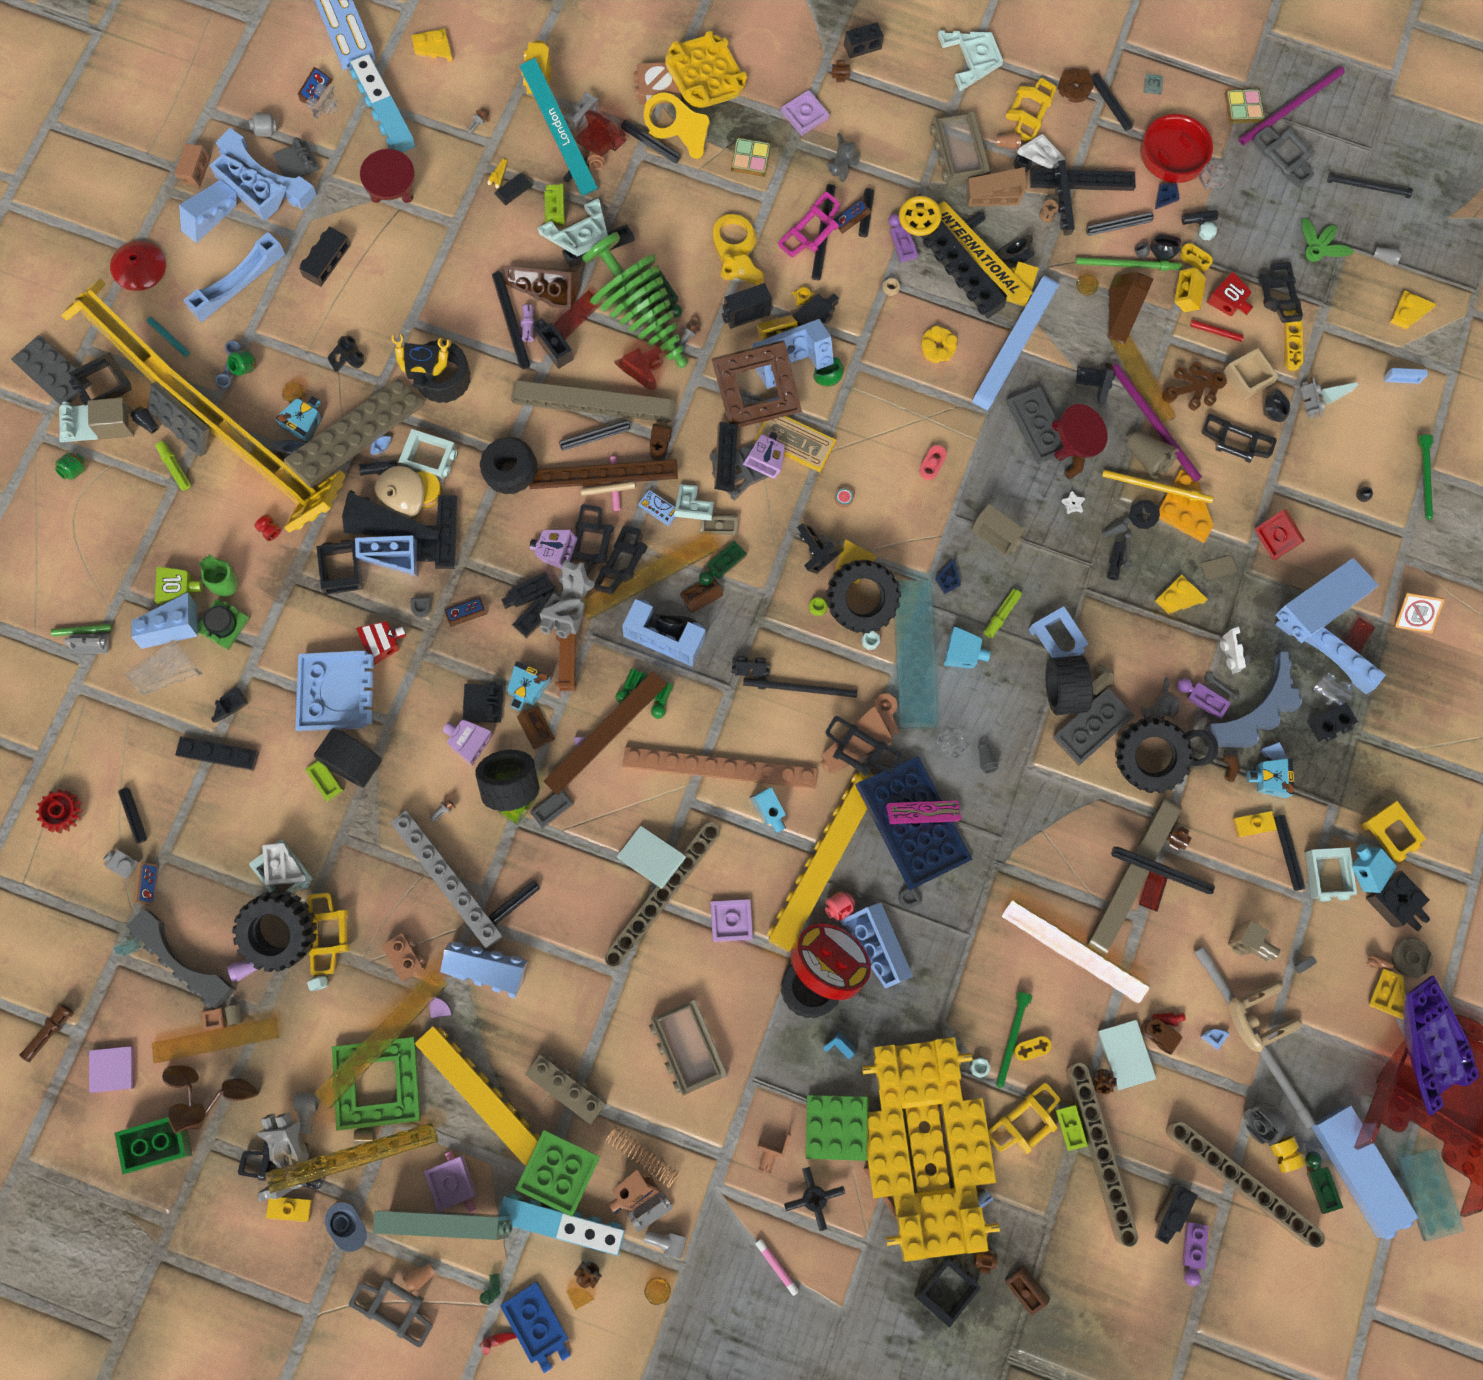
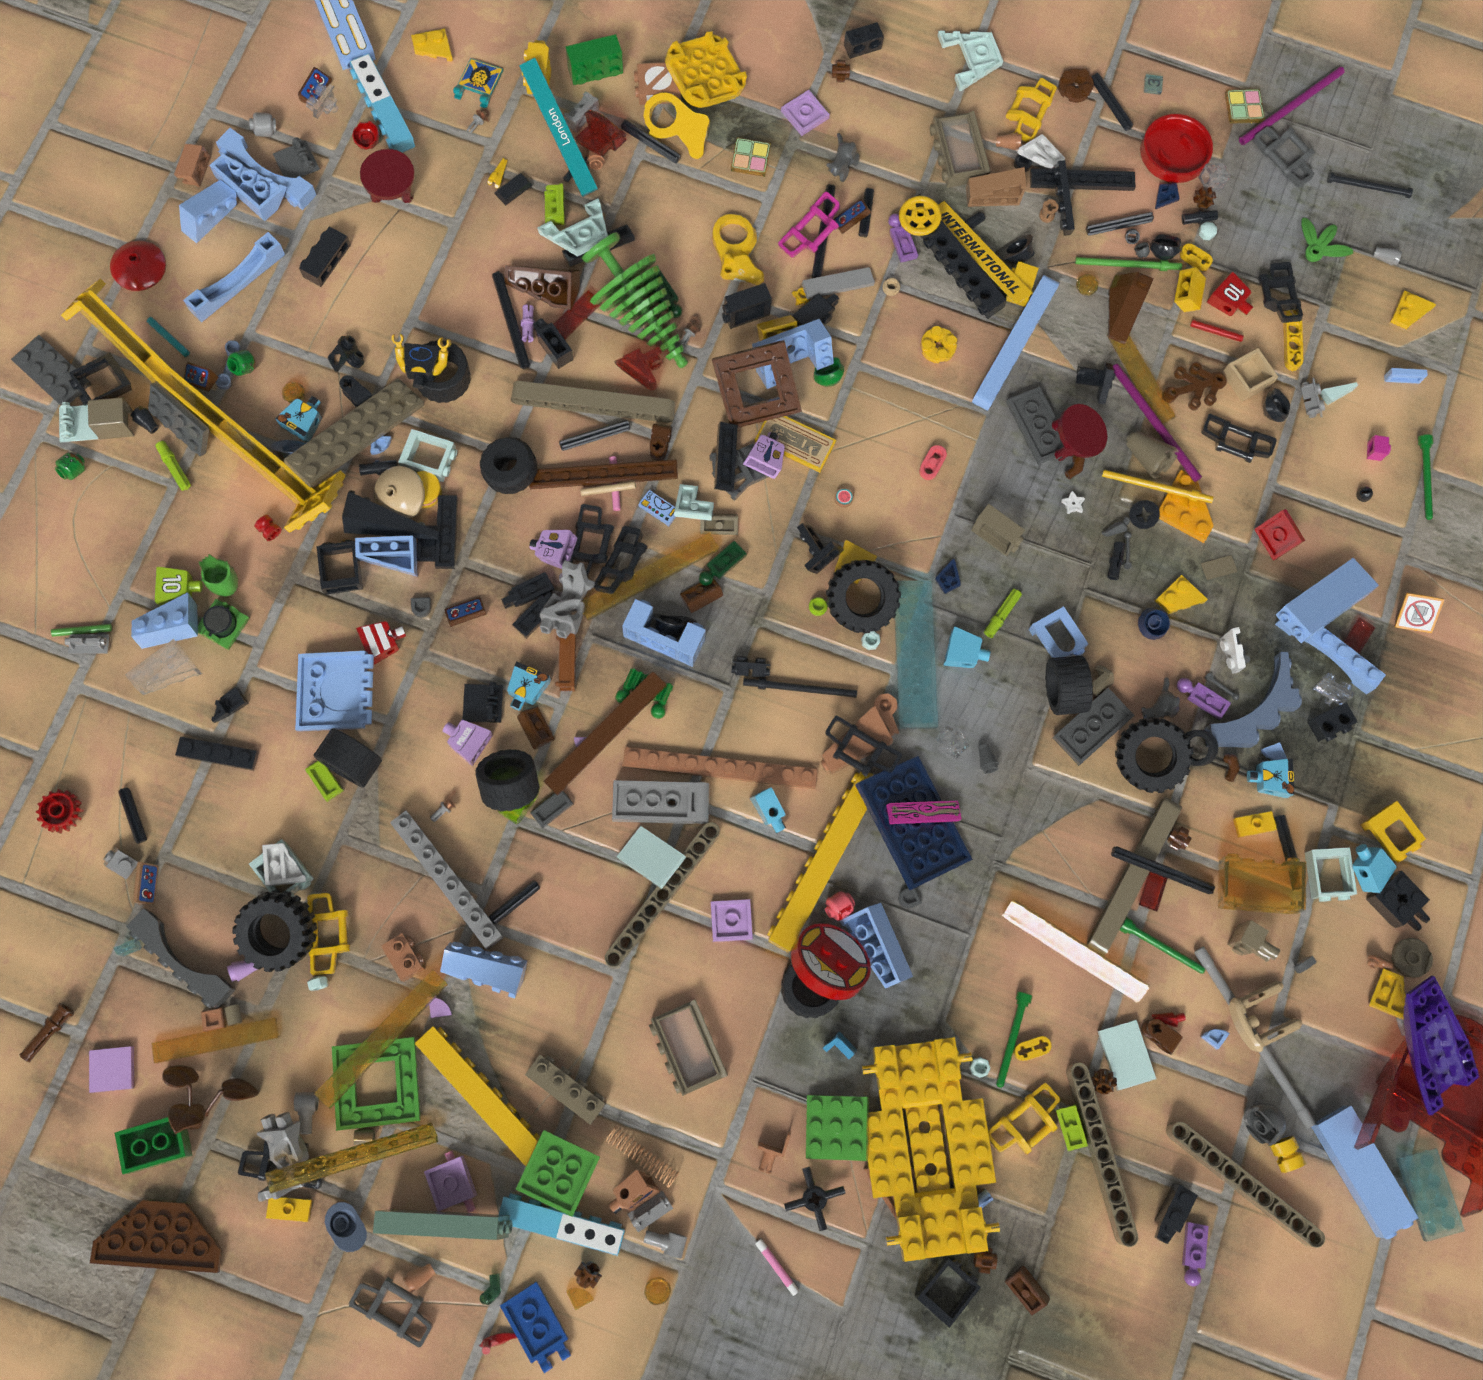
dark green plate [1305,1151,1343,1214] -> none
none -> reddish brown plate [89,1200,223,1273]
none -> slope [184,362,219,392]
none -> black piece [339,375,373,408]
none -> red hair [352,121,380,150]
none -> flag [453,58,503,108]
none -> green brick [565,34,623,86]
none -> light grey hinge [612,780,710,824]
none -> light grey tile [802,267,875,299]
none -> green piece [1119,916,1205,974]
none -> black hinge [1125,229,1140,244]
none -> dark blue hat [1138,607,1170,640]
none -> reddish brown gear [1193,186,1216,209]
none -> clear yellow windscreen [1218,853,1306,914]
none -> dark pink plate [1367,435,1391,461]

